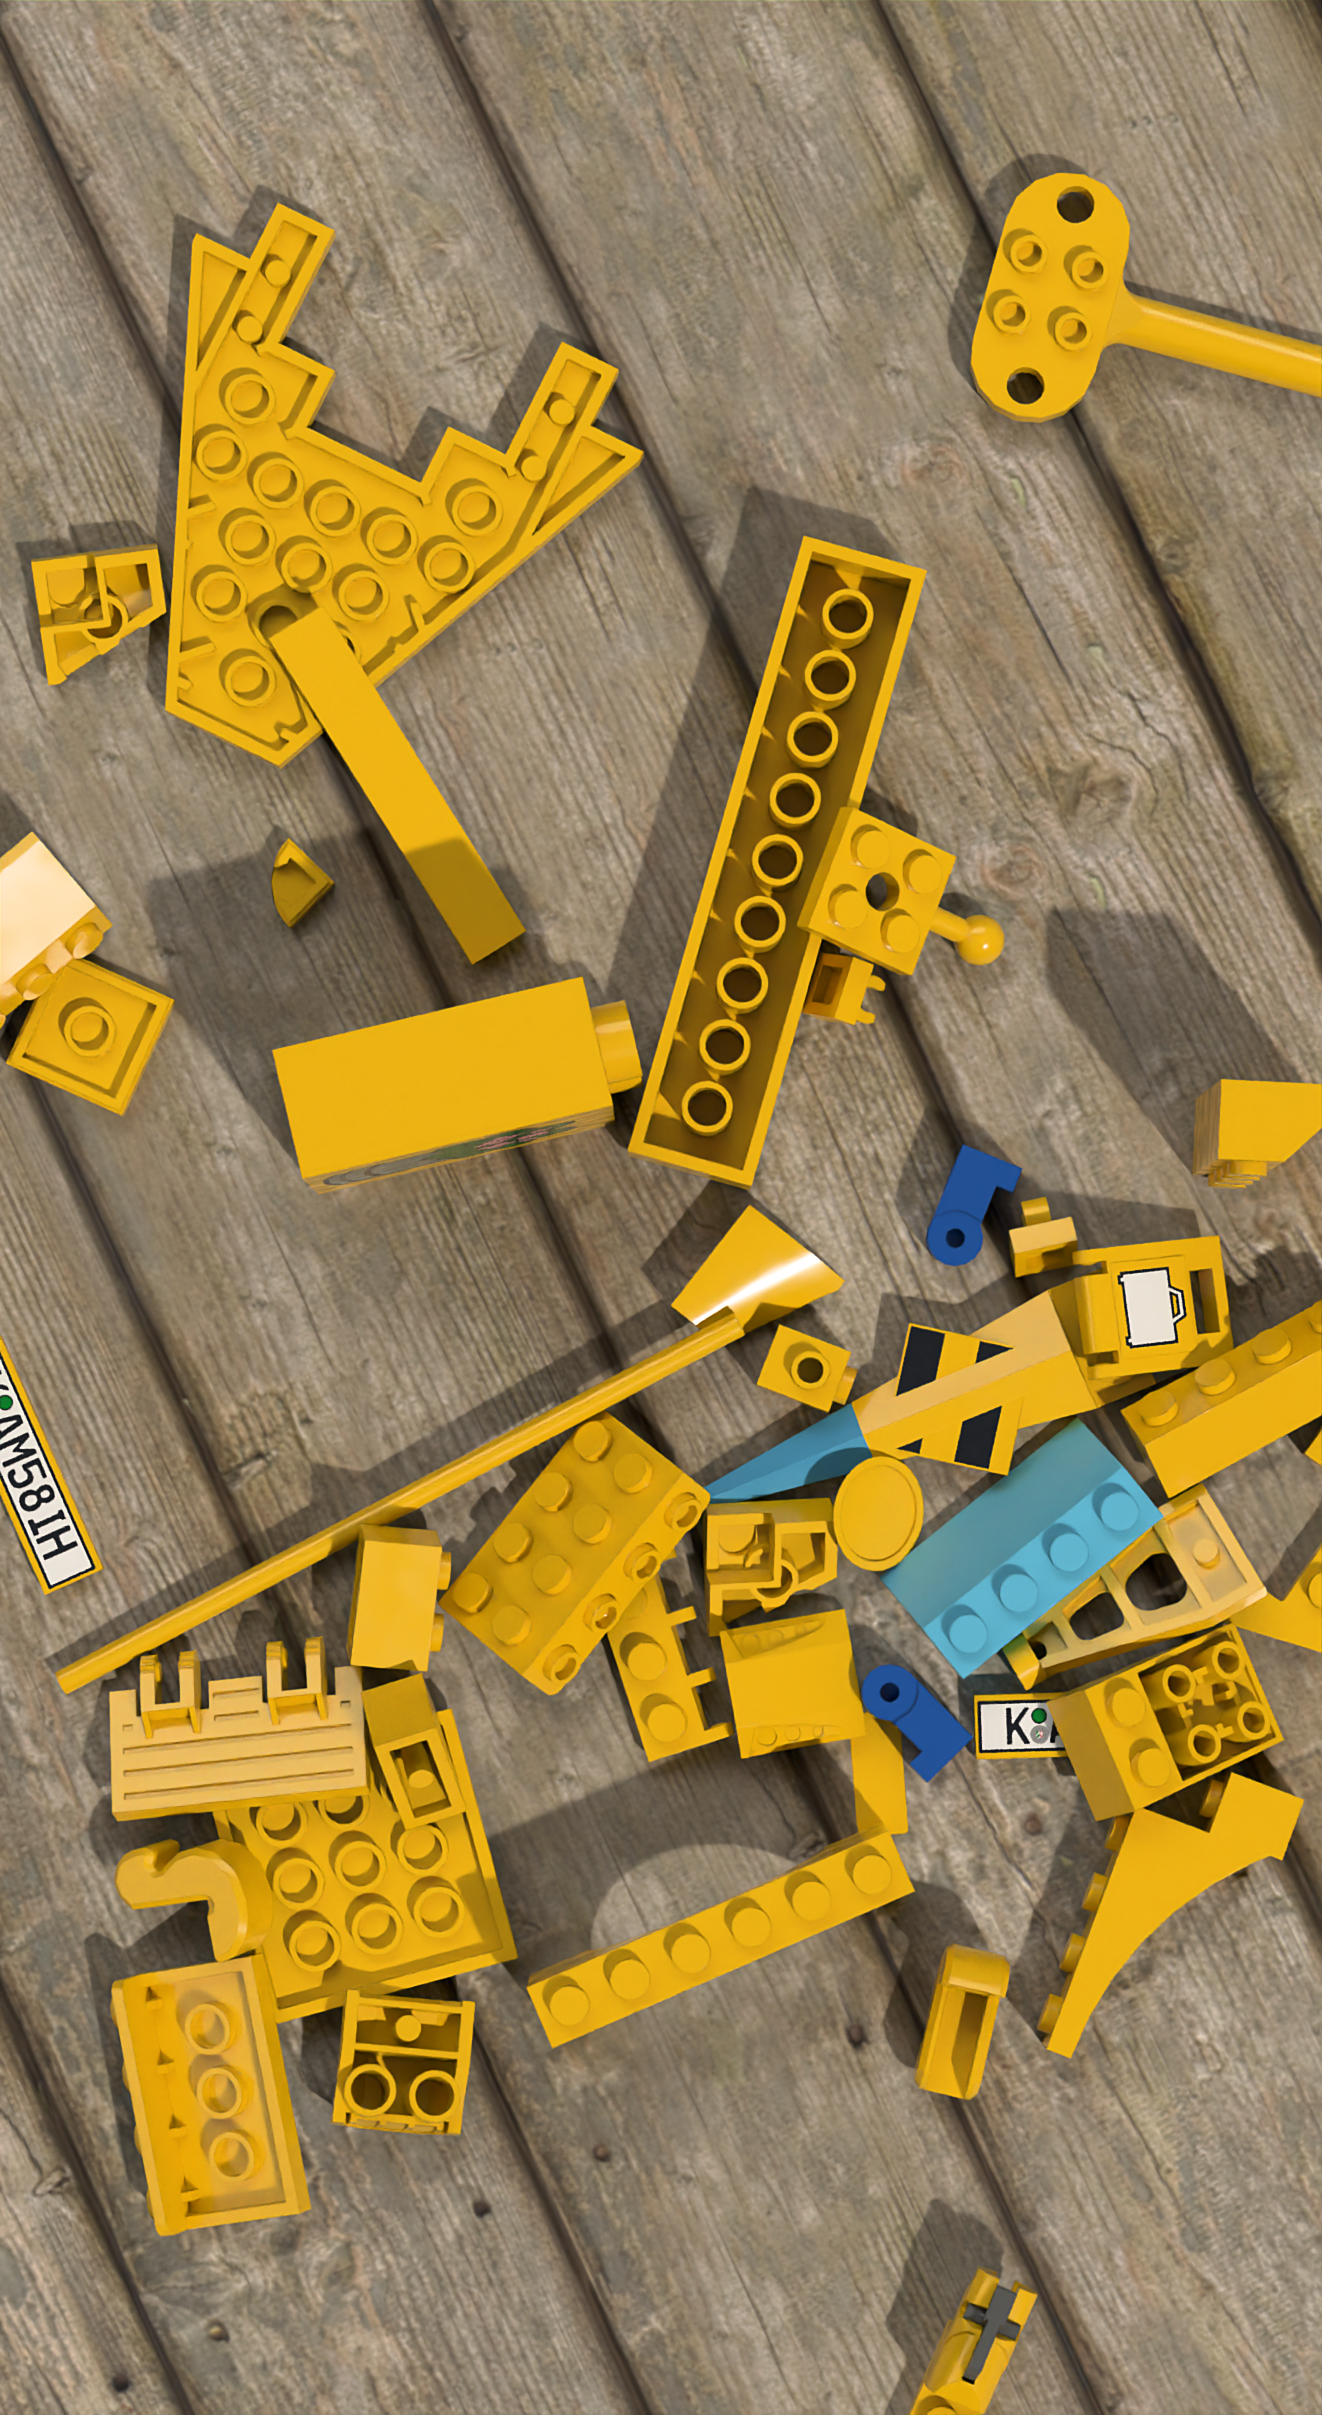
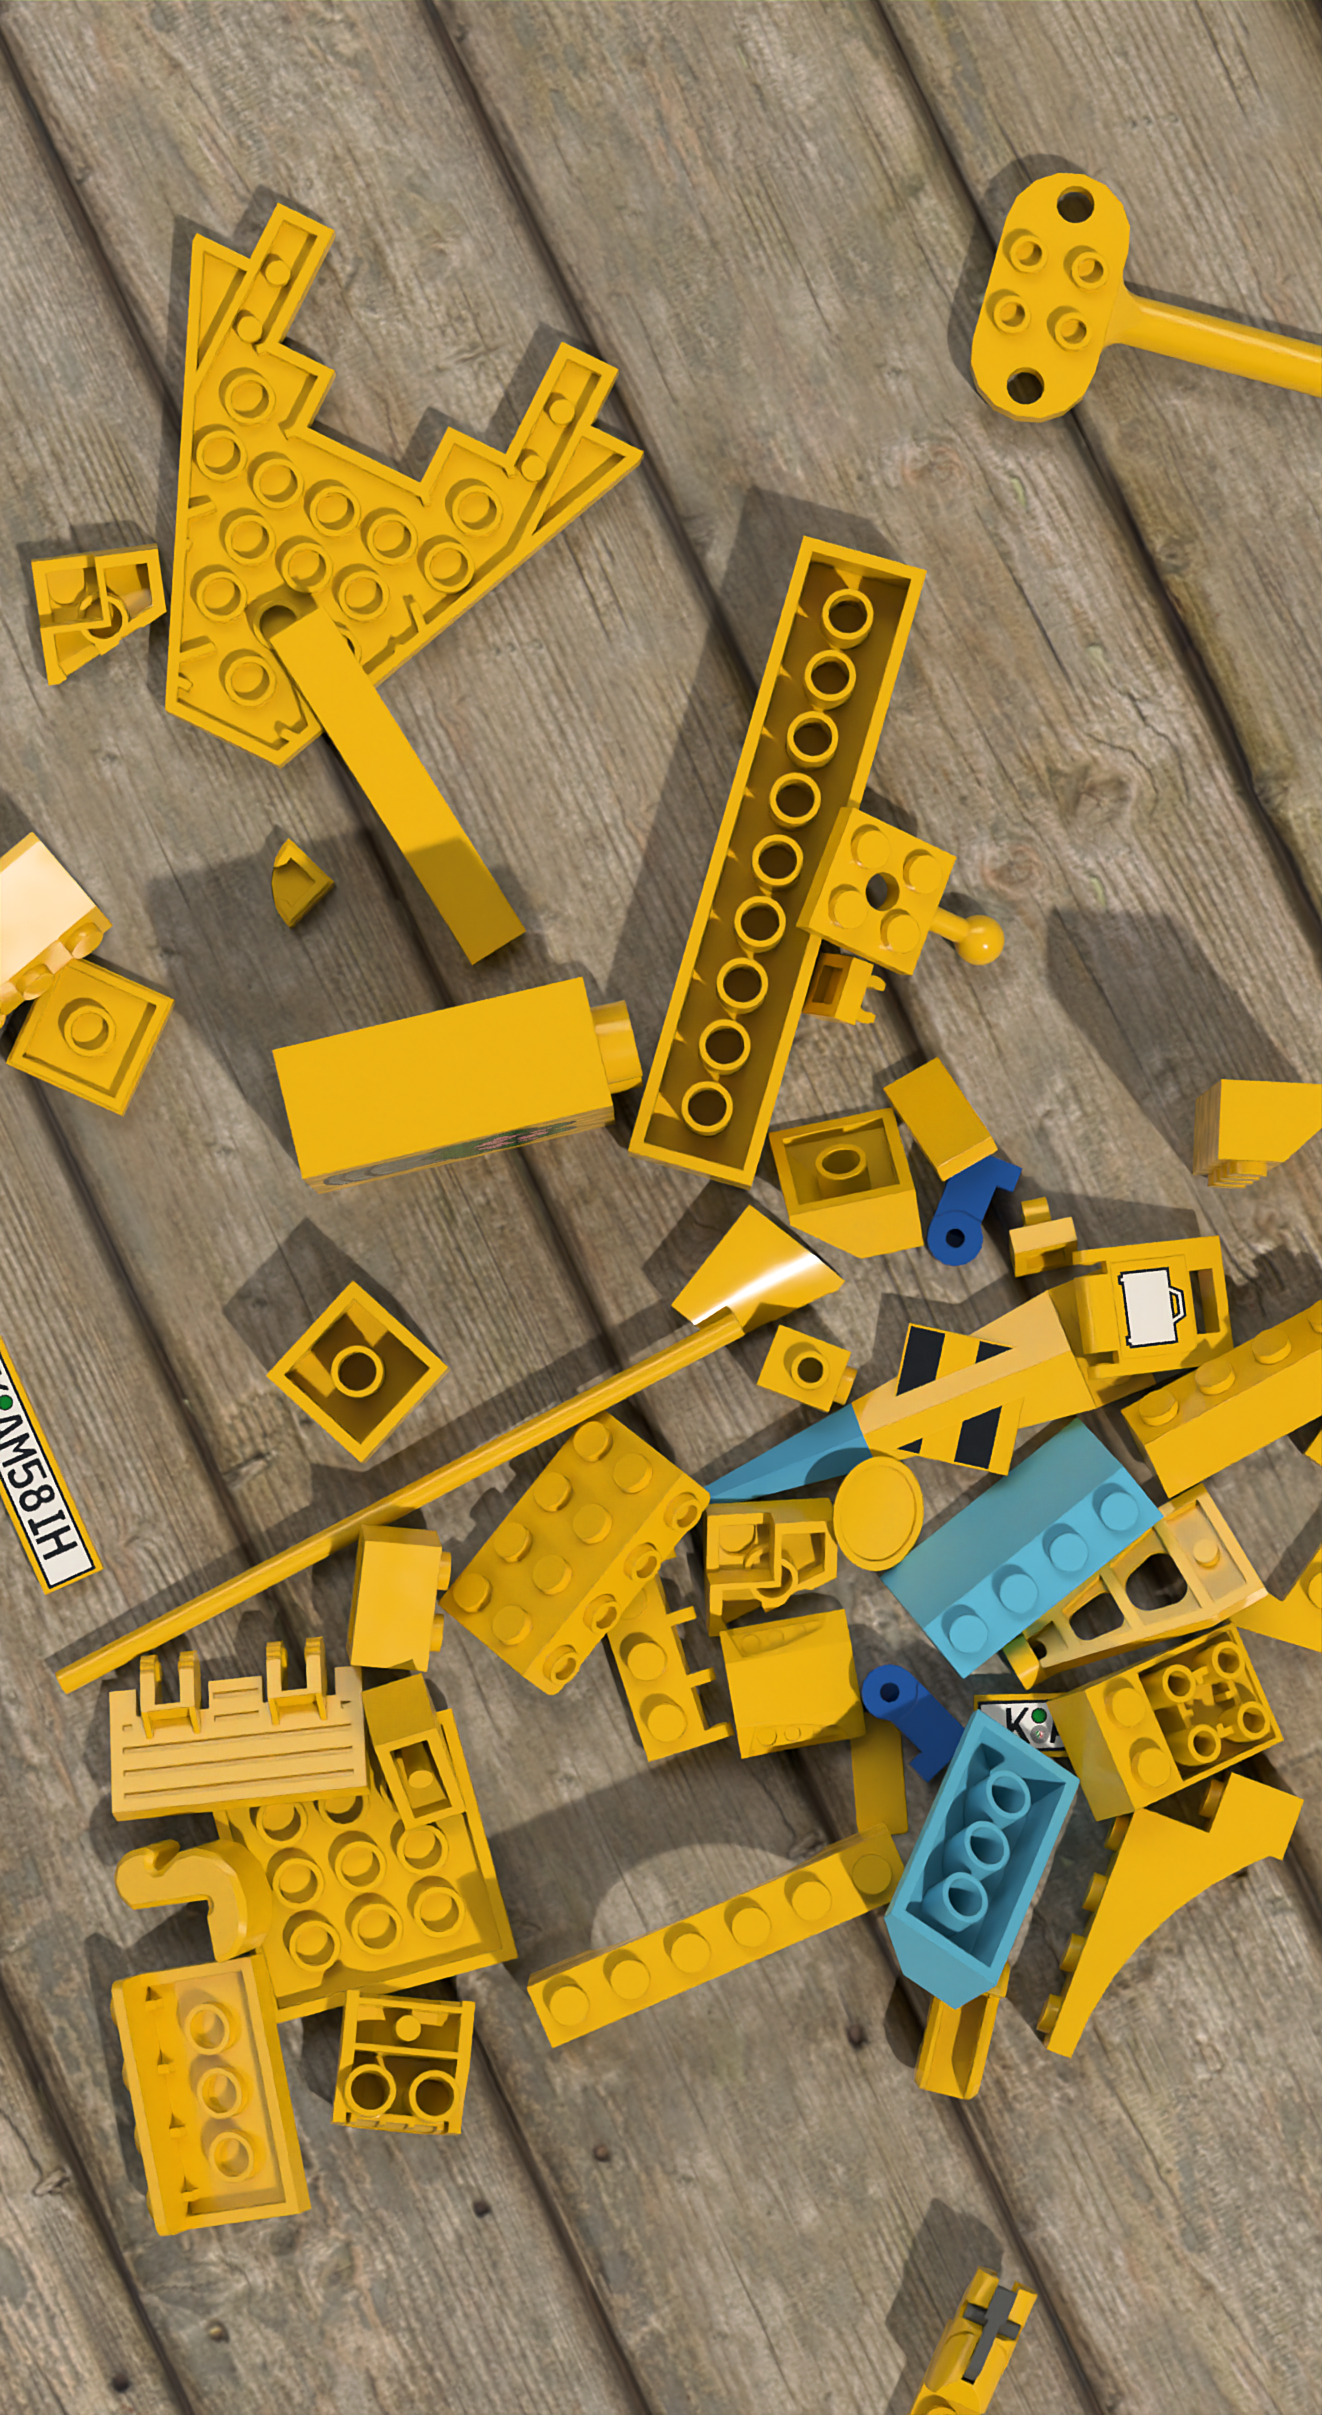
none -> yellow brick [266,1280,451,1463]
none -> yellow slope [768,1107,924,1259]
none -> yellow tile [883,1057,998,1182]
none -> medium azure slope [884,1709,1080,2010]

